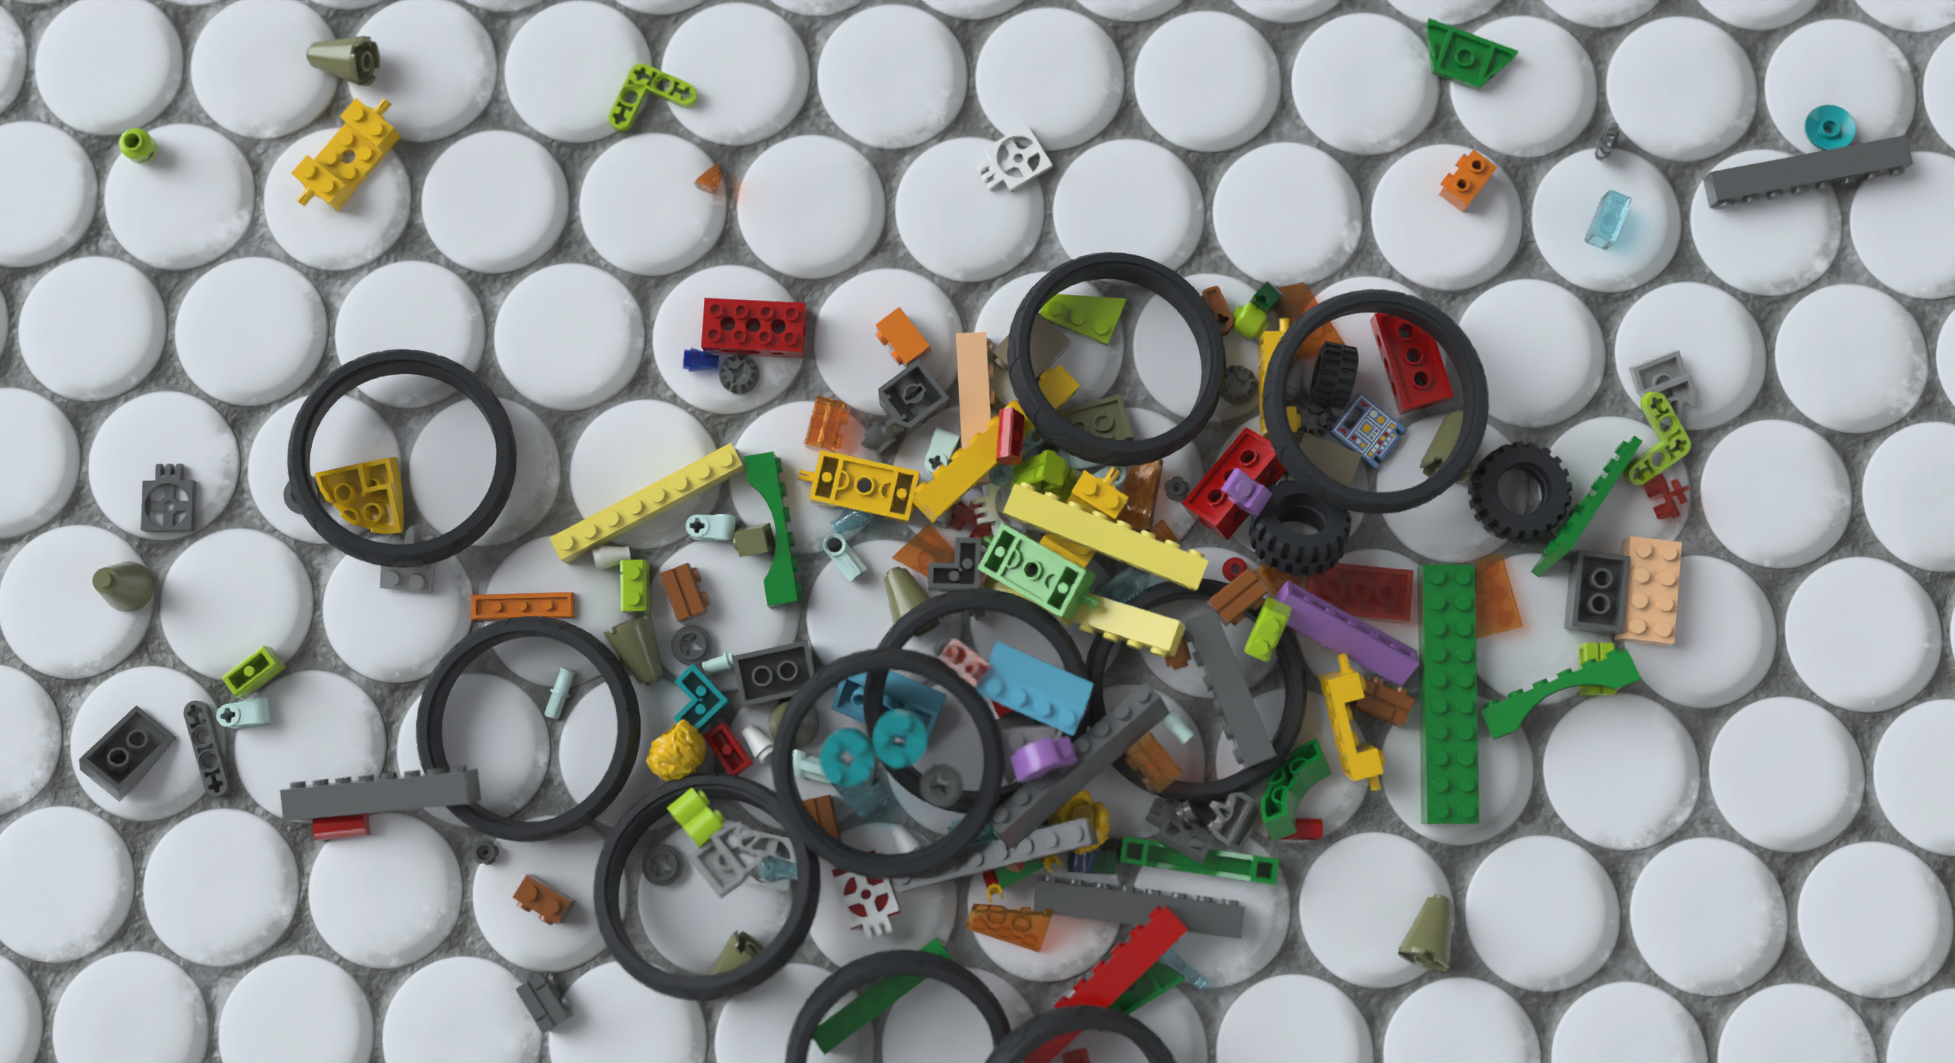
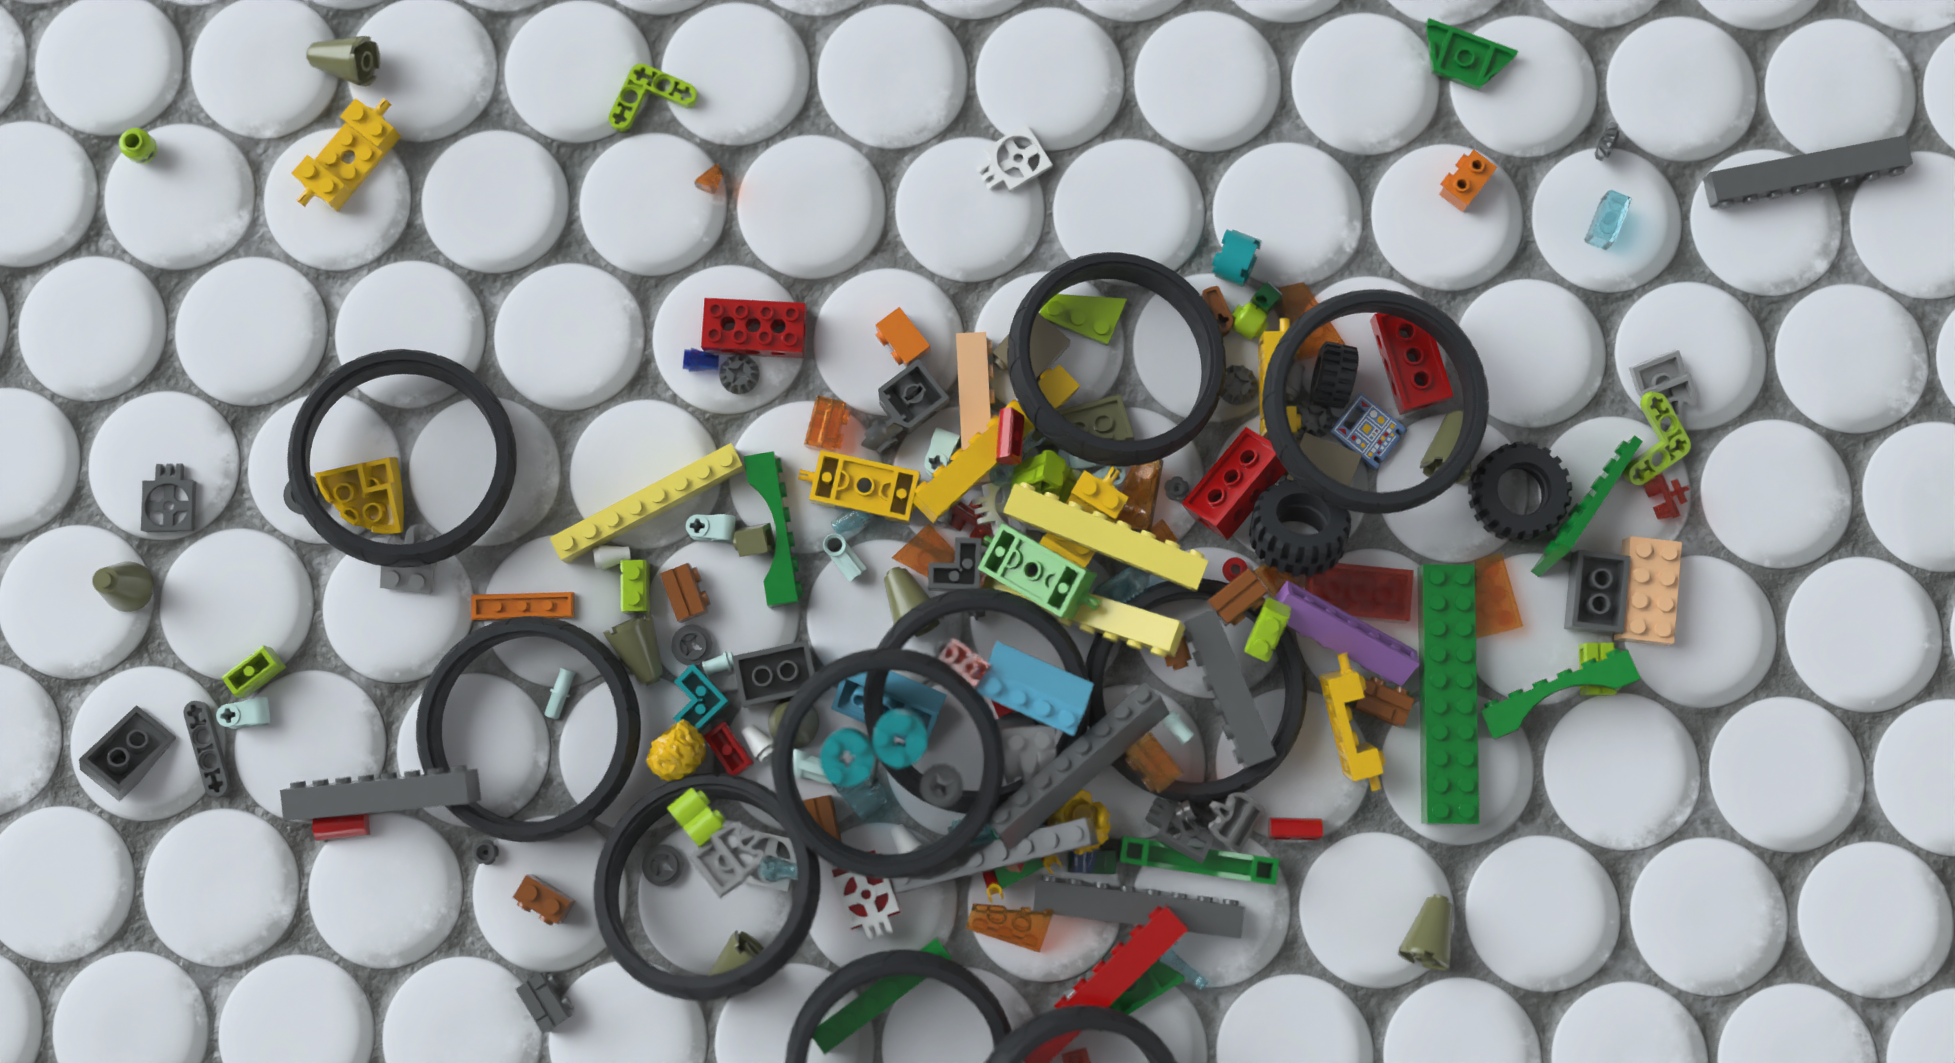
medium lavender brick [1010,737,1077,782] -> none
medium lavender brick [1221,468,1272,517] -> none
green brick [1261,738,1332,841] -> none
teal dish [1804,105,1856,150] -> none
none -> teal brick [1212,229,1262,287]

